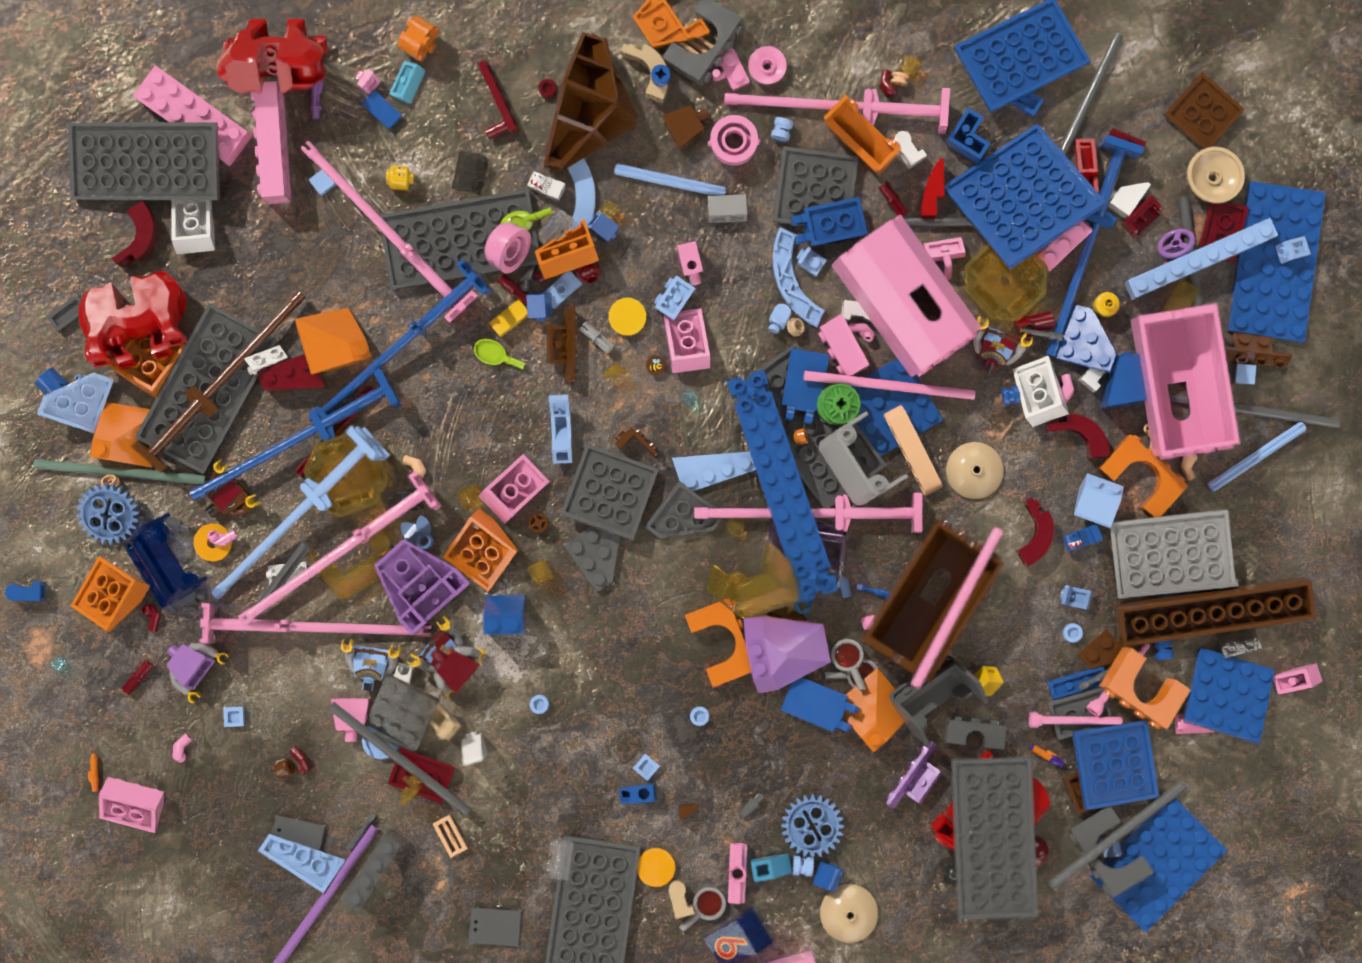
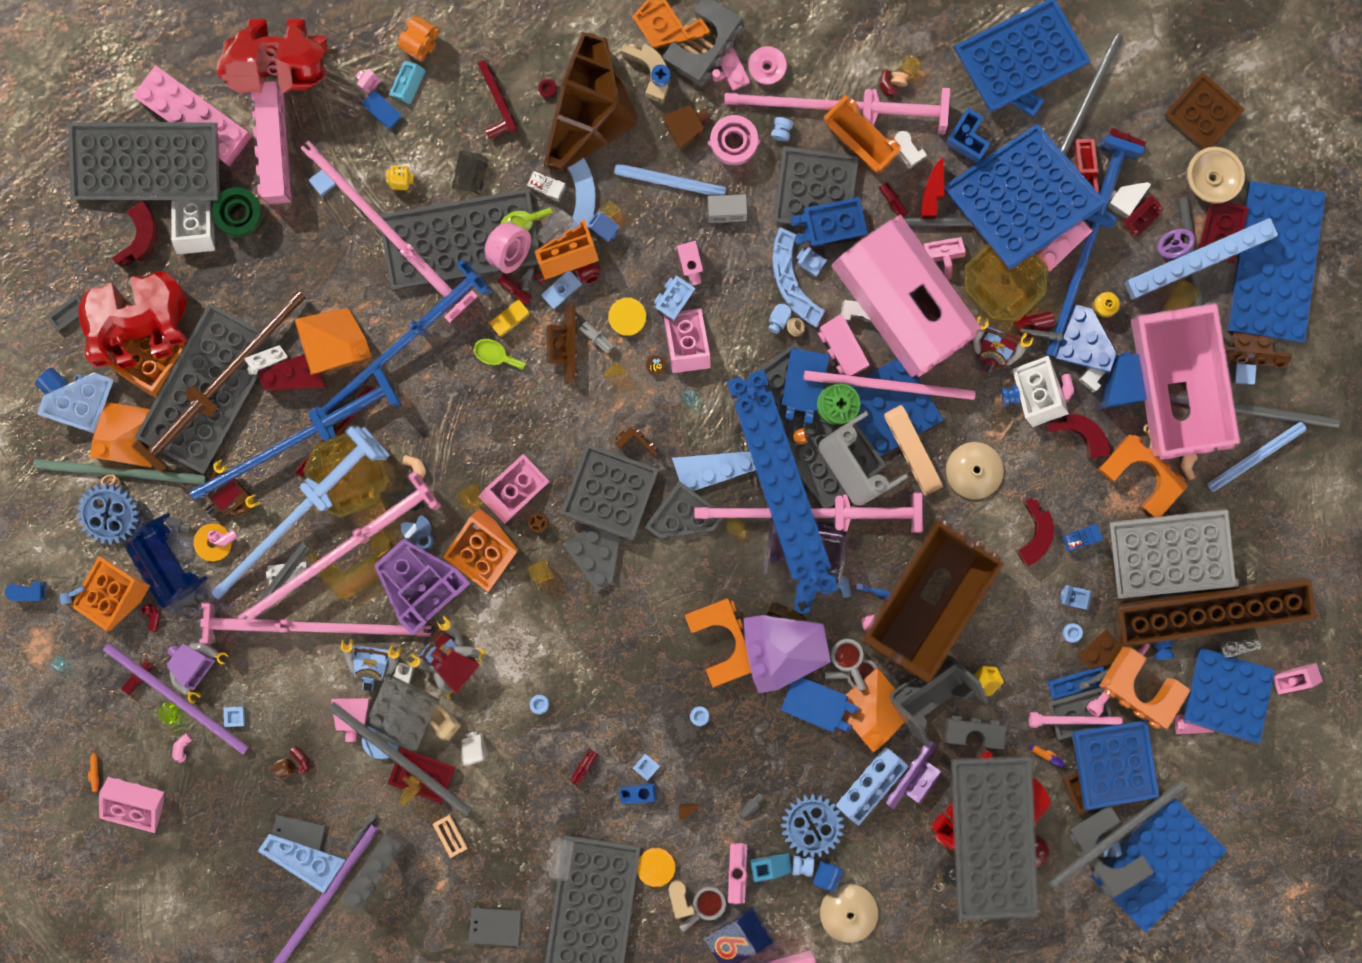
medium lavender piece [310,62,324,119] -> none
blue slope [483,594,526,635] -> none
brick [526,292,552,321] -> none
light blue arch [549,395,572,464] -> none
clear yellow windscreen [706,543,800,618] -> none
bright pink arm [849,323,875,342] -> none
bright pink piece [911,528,1003,689] -> none
light blue slope [1074,473,1124,528] -> none
light blue bracket [1276,236,1311,263] -> none
none -> medium blue hand [59,586,85,604]
none -> medium lavender piece [103,643,249,754]
none -> clear neon green piece [157,702,179,725]
none -> dark green piece [212,187,264,237]
none -> dark red axle [570,748,599,786]
none -> light blue brick [836,747,909,826]

